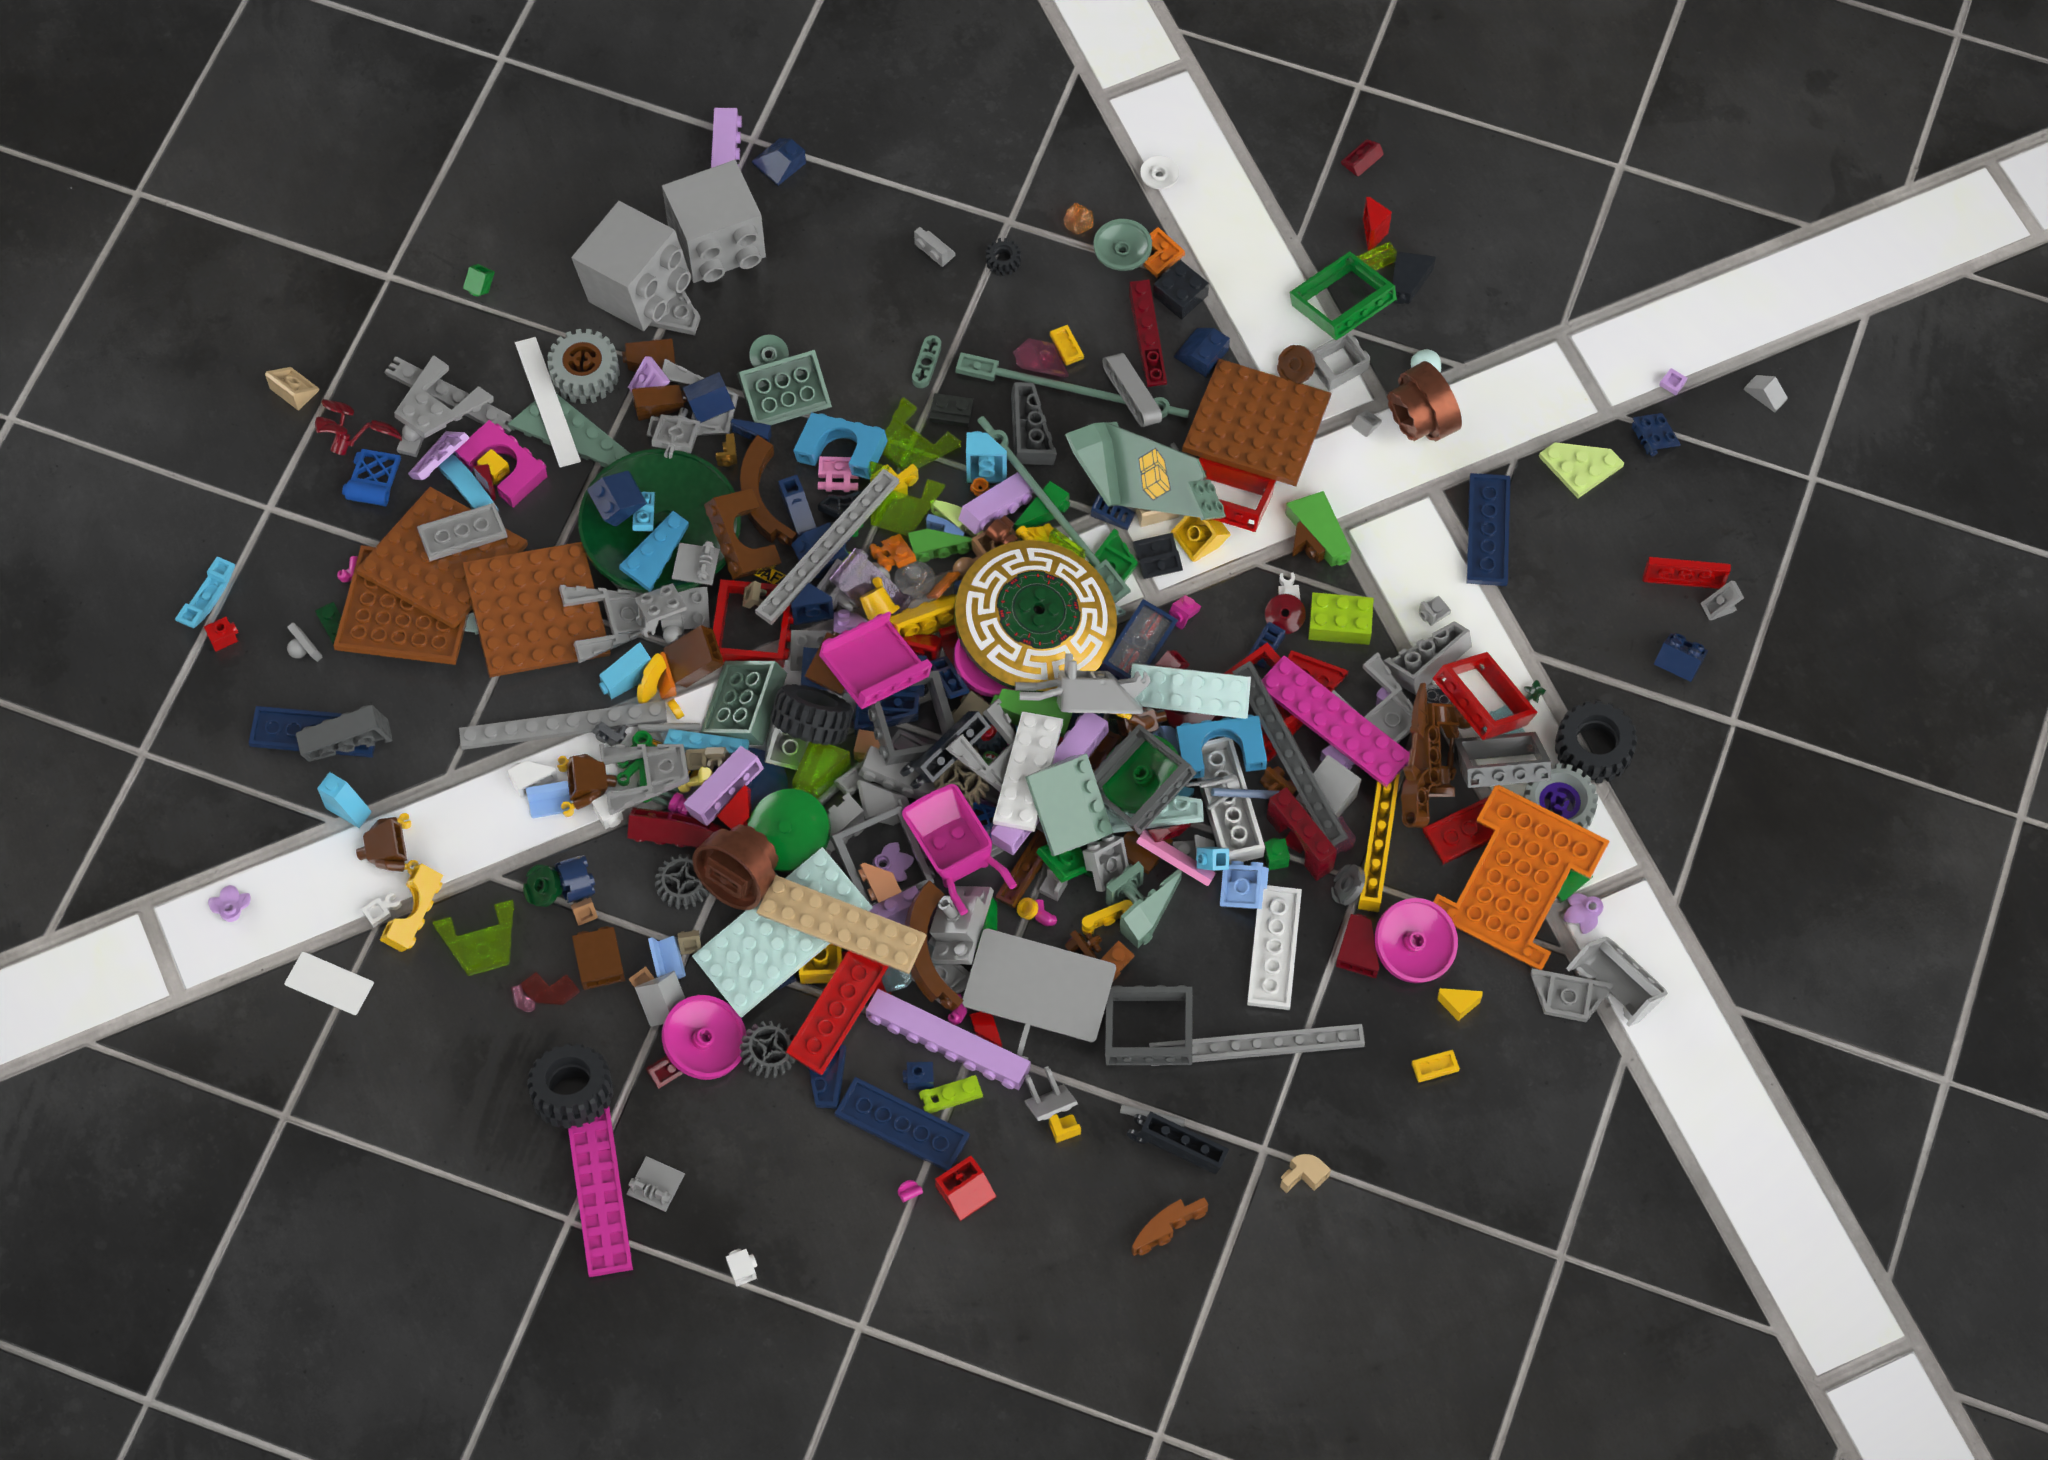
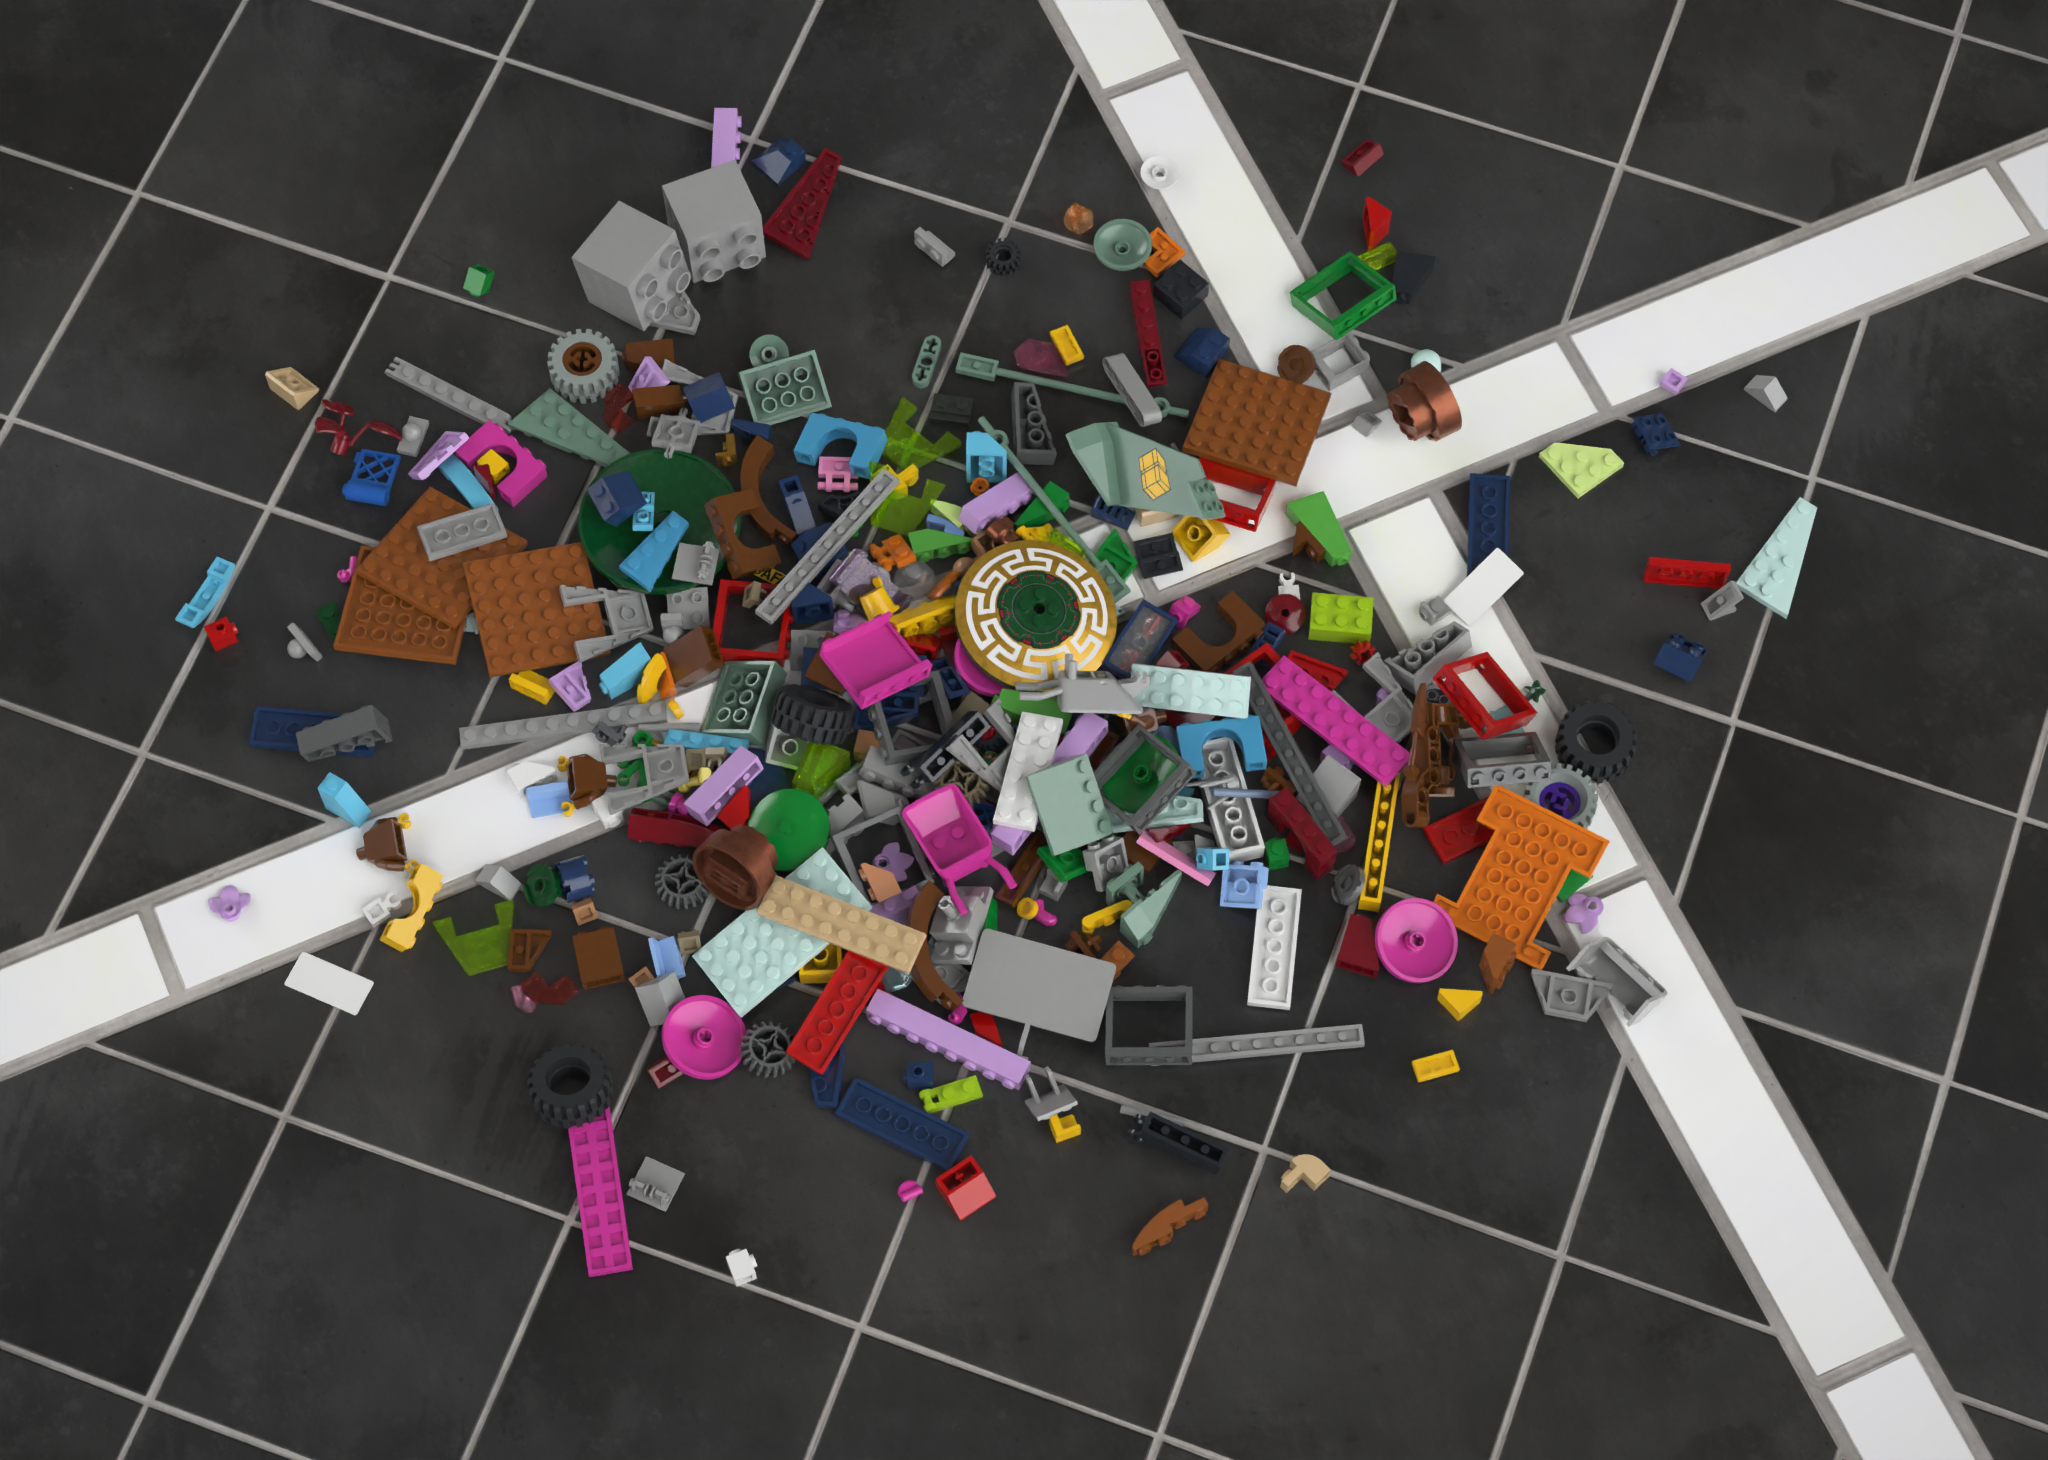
light grey wing [394,356,494,438] -> none
white sticker [515,337,581,467] -> none
light grey plate [635,583,687,637] -> none
none -> light grey slope [475,864,522,902]
none -> reddish brown wing [507,929,552,972]
none -> yellow panel [508,670,555,705]
none -> lavender wing [548,661,591,712]
none -> clear red tile [604,382,633,434]
none -> dark red wing [763,147,842,261]
none -> reddish brown arch [1171,590,1266,673]
none -> red gear [1350,639,1376,665]
none -> white sticker [1444,548,1524,626]
none -> dark orange slope [1479,933,1517,994]
none -> light aqua wing [1736,497,1817,619]

